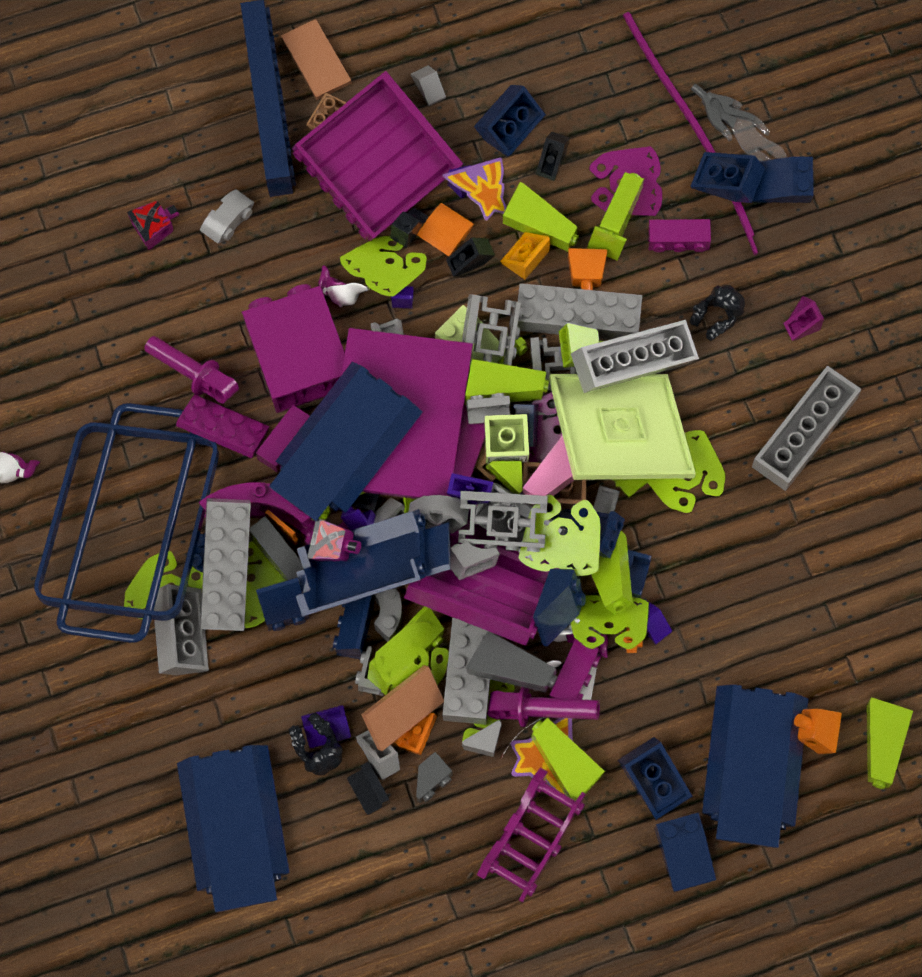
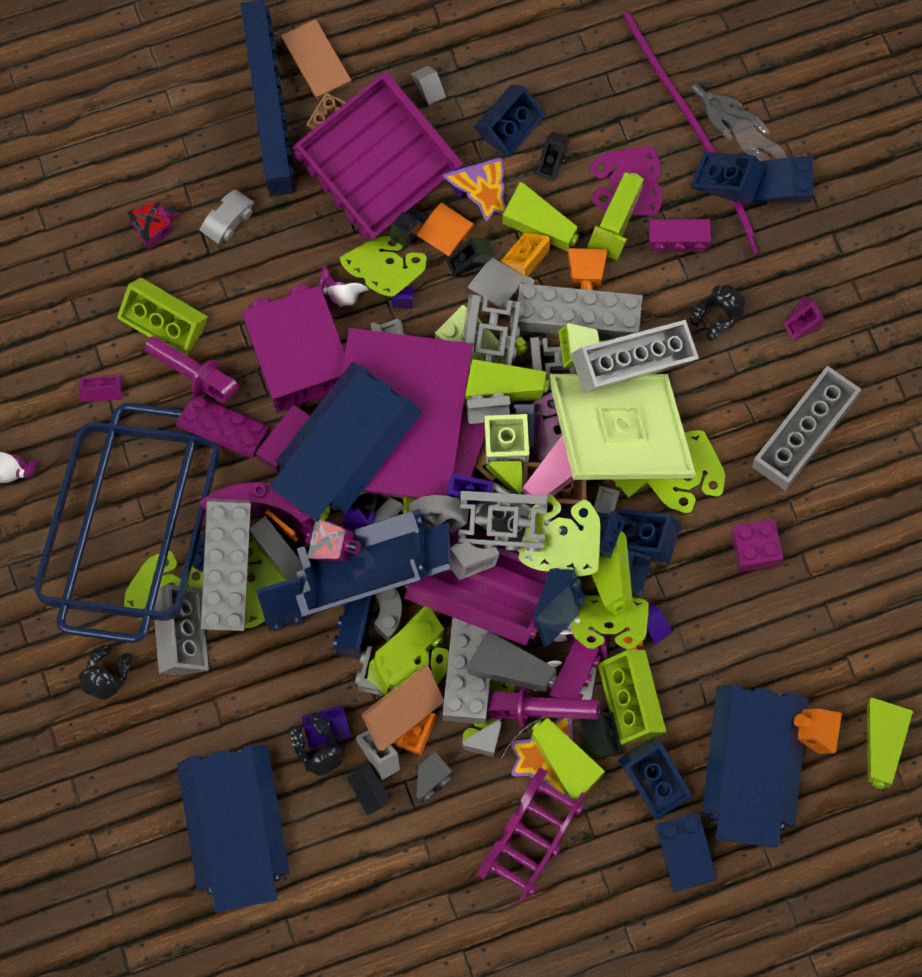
none -> black hair [78,645,132,700]
none -> magenta slope [79,375,122,402]
none -> lime slope [117,278,208,355]
none -> light grey flag [468,258,535,317]
none -> black panel [581,712,623,761]
none -> lime slope [598,649,666,746]
none -> dark blue slope [615,508,681,563]
none -> magenta brick [731,519,783,573]

